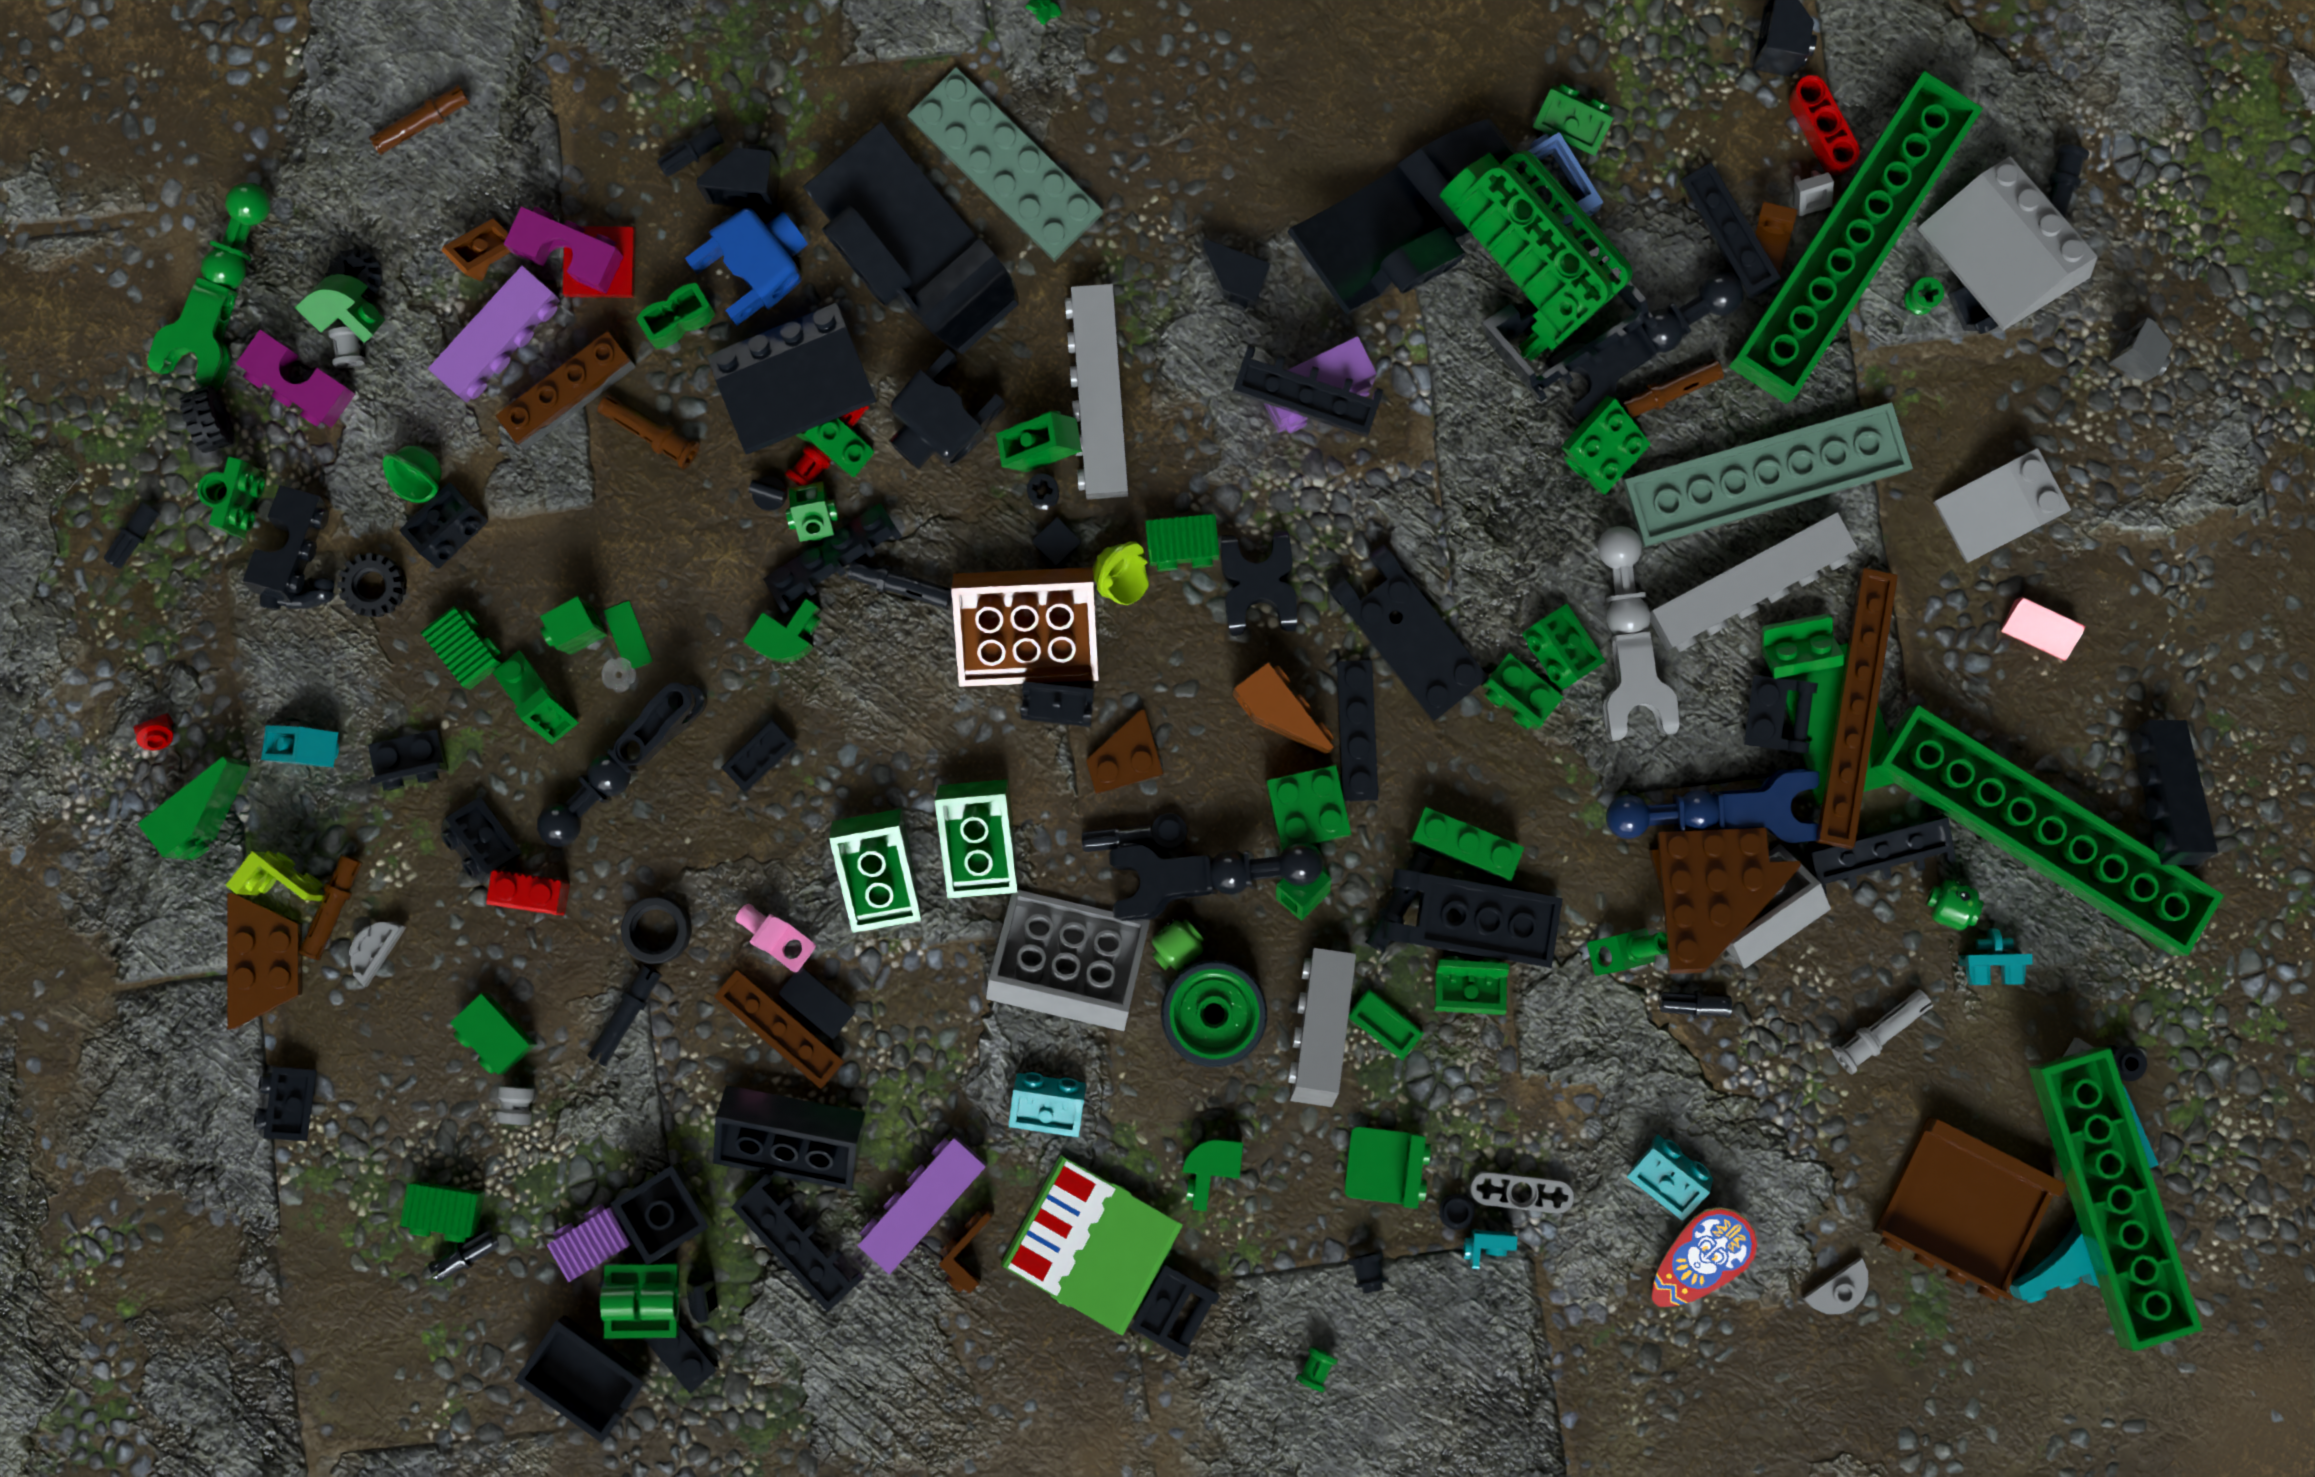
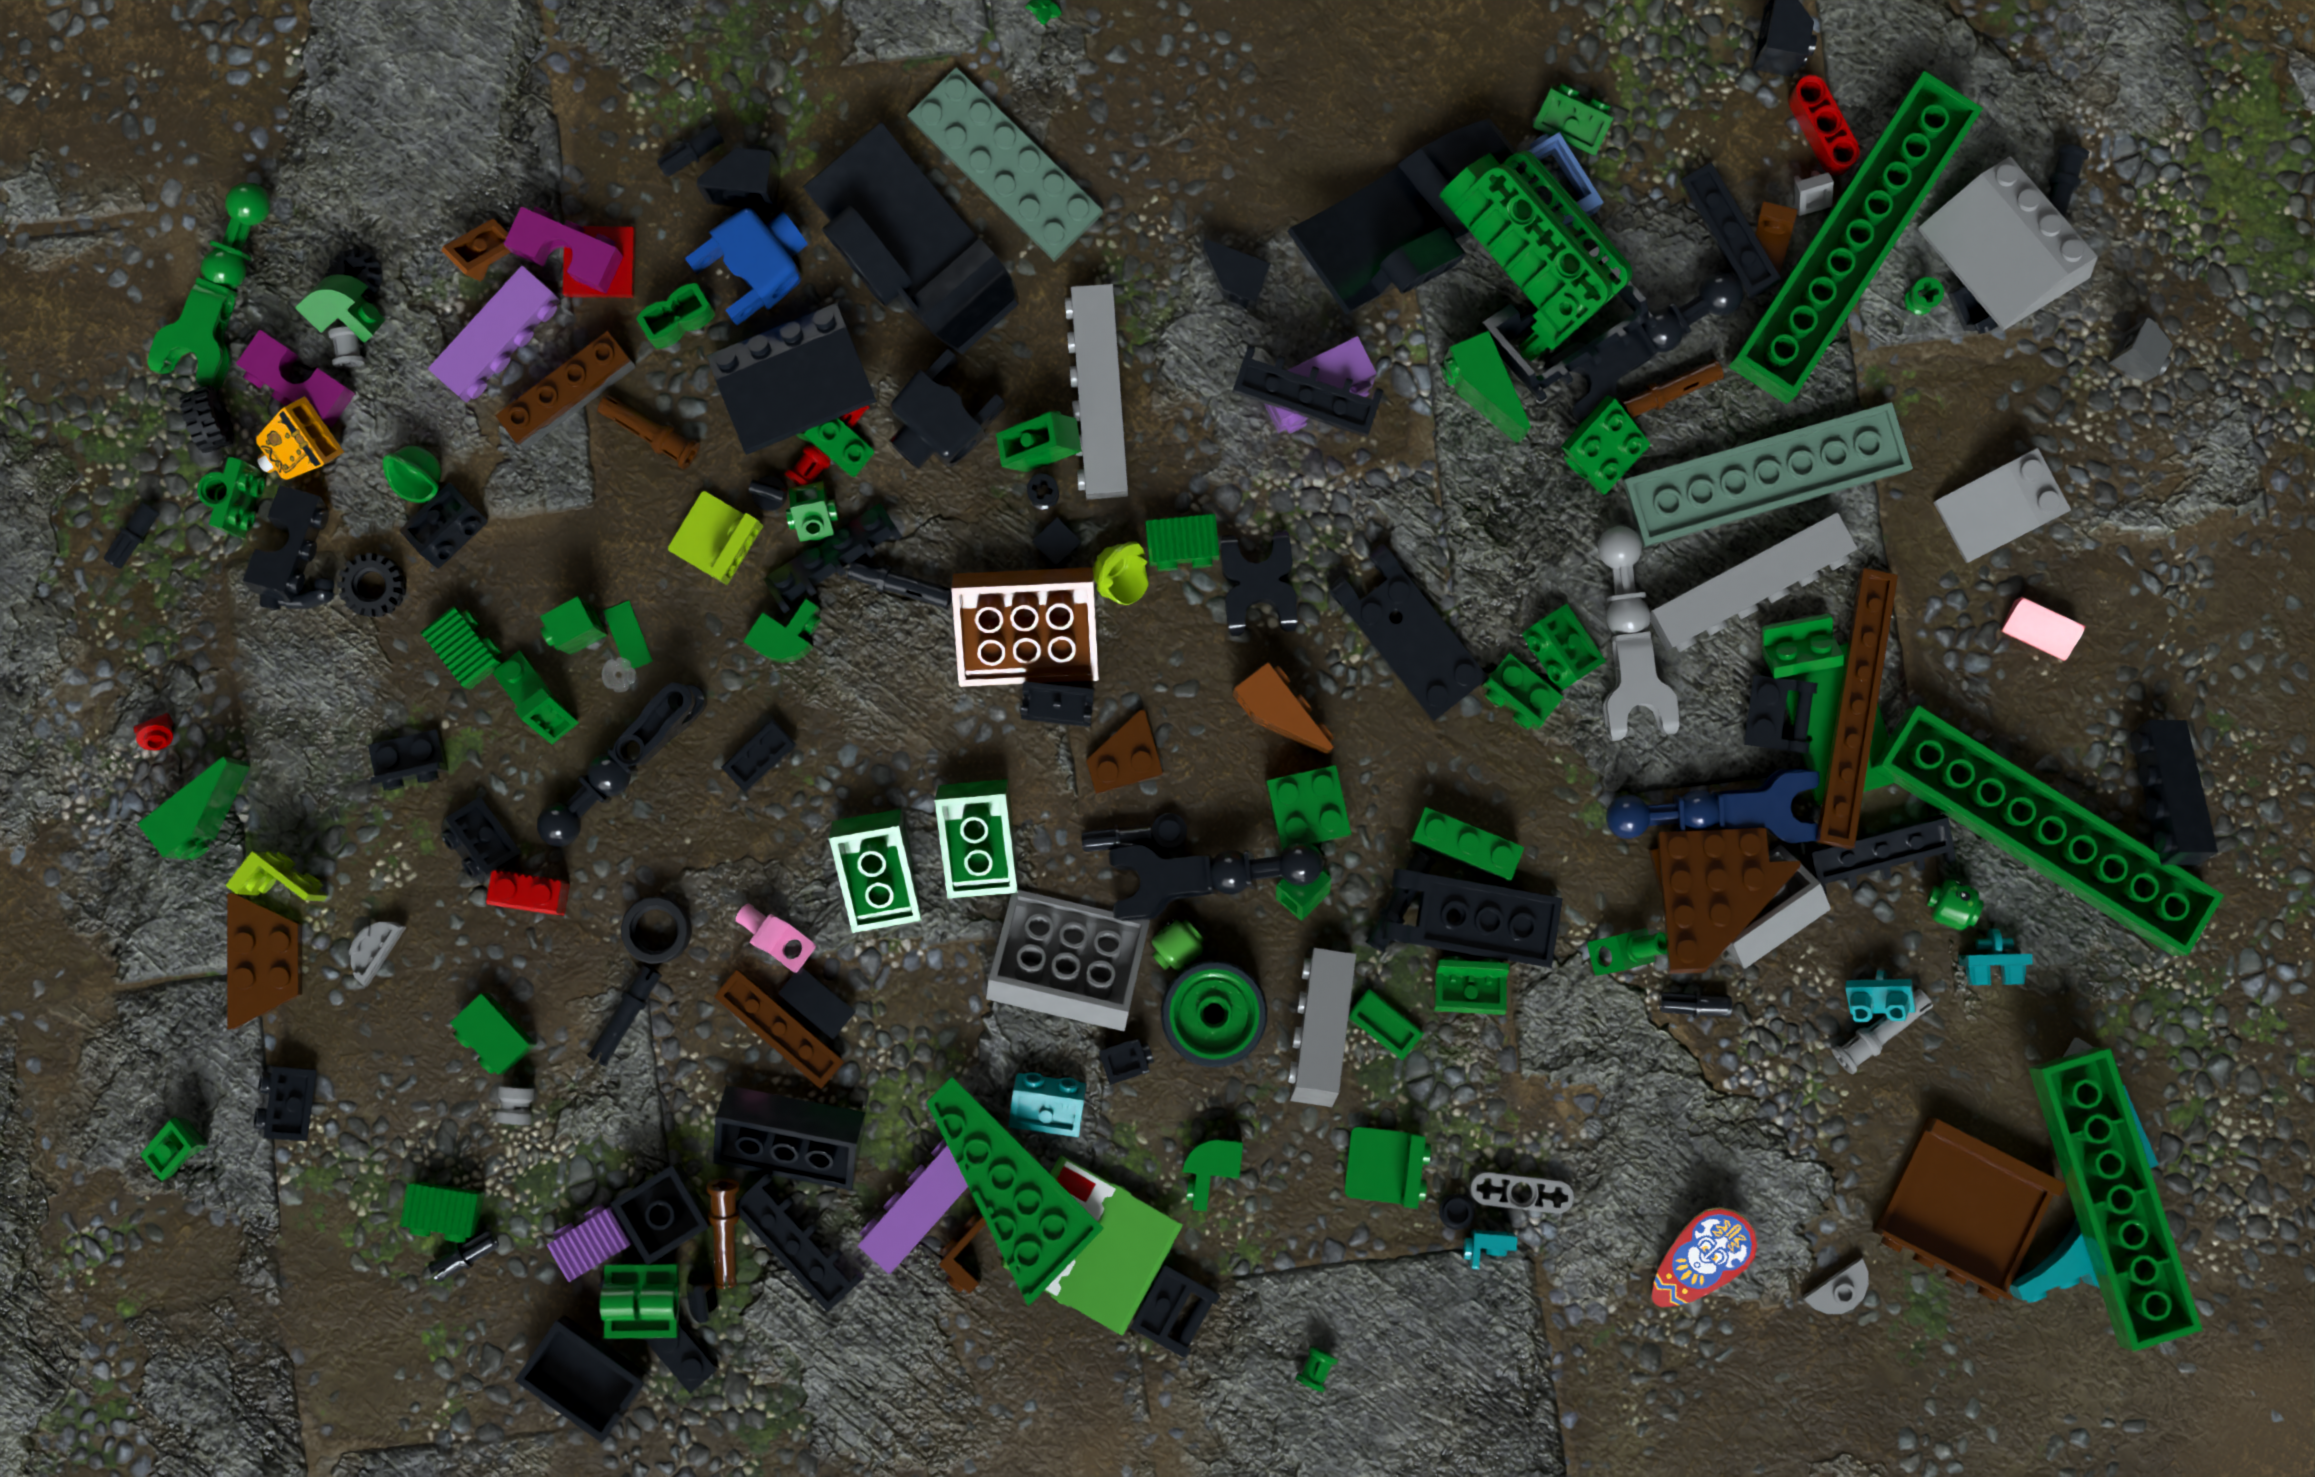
teal slope [261,725,339,767] -> none
reddish brown pin [298,854,363,960] -> none
reddish brown pin [369,84,471,156] -> none
black plate [1336,660,1378,802] -> none
black brick [1348,1251,1389,1293] -> none
teal bracket [1627,1135,1713,1221] -> none
black brick [2105,1045,2147,1081] -> none
none -> green slope [140,1117,208,1182]
none -> light orange torso [256,396,344,480]
none -> lime bracket [668,491,763,585]
none -> reddish brown pin [707,1178,740,1289]
none -> green wing [926,1076,1104,1307]
none -> black bracket [1098,1037,1155,1085]
none -> green slope [1441,331,1531,443]
none -> teal hips [1845,970,1916,1022]

